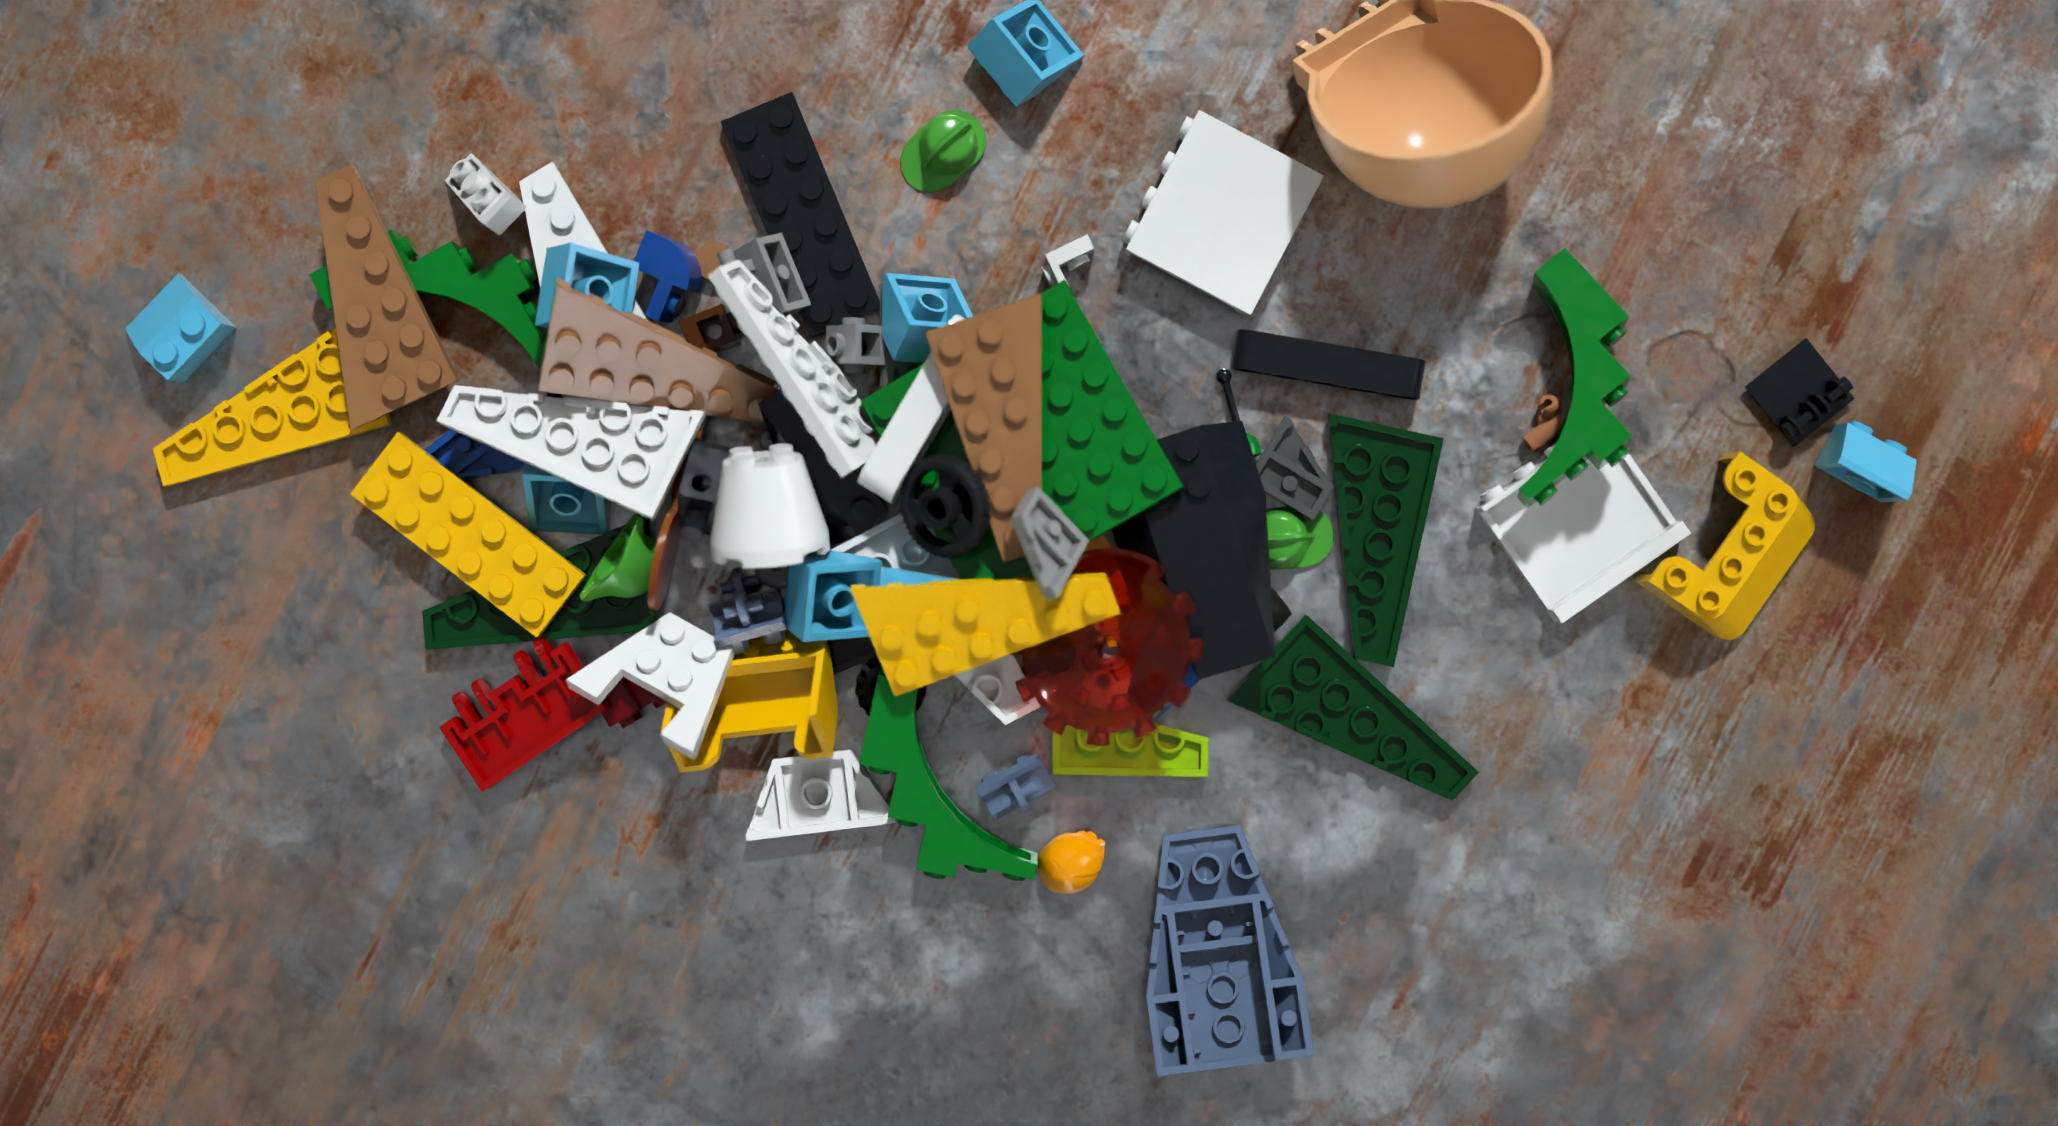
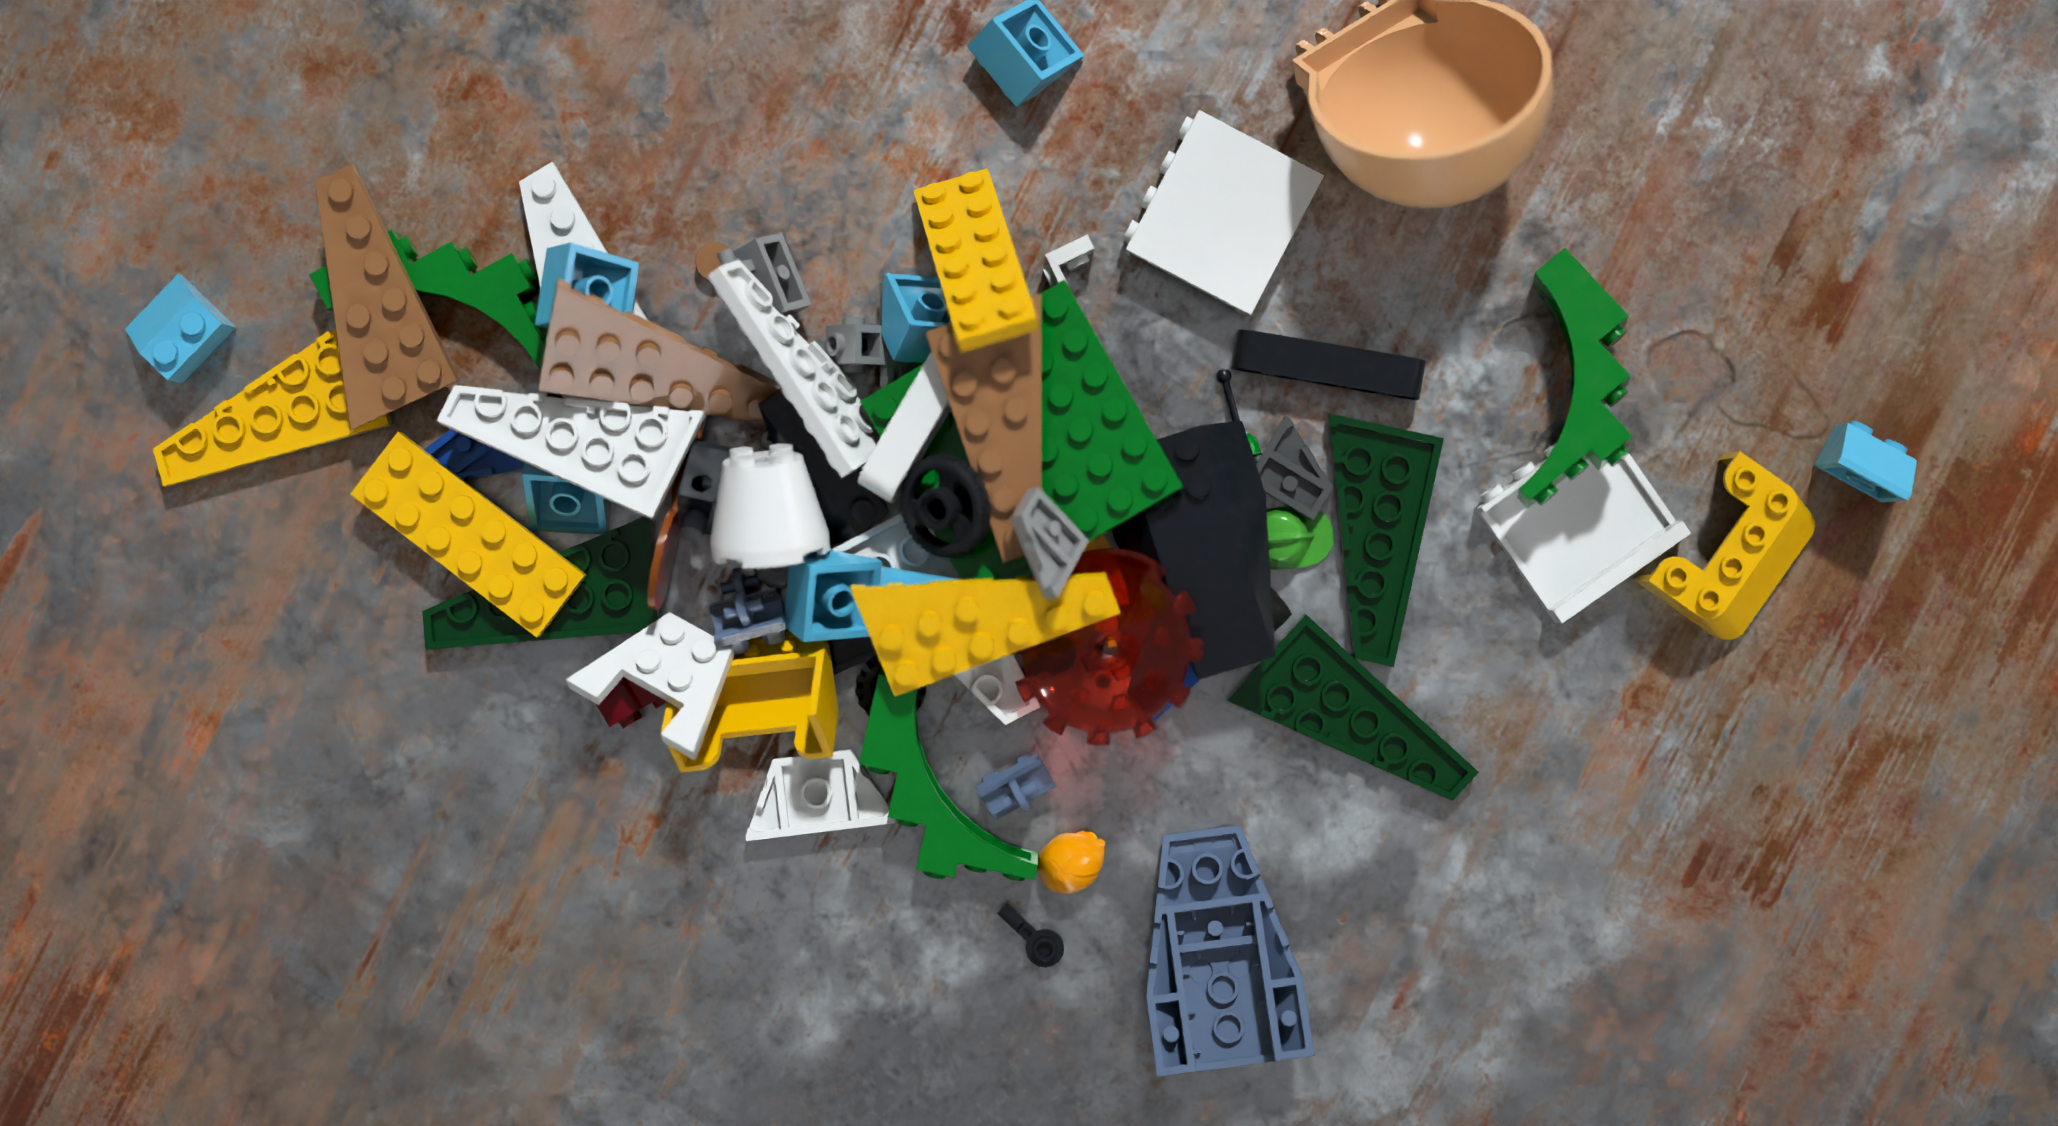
red hinge [439,637,611,792] -> none
white slope [445,153,527,235] -> none
bright green hat [579,513,657,602] -> none
blue brick [634,230,703,323] -> none
reddish brown brick [679,304,742,352] -> none
black plate [720,92,880,338] -> none
bright green piece [900,110,986,193] -> none
lime wing [1052,696,1209,777] -> none
nougat arm [1522,395,1563,453] -> none
black hinge [1745,338,1855,447] -> none
none -> yellow plate [913,168,1040,353]
none -> black plate [997,903,1064,968]

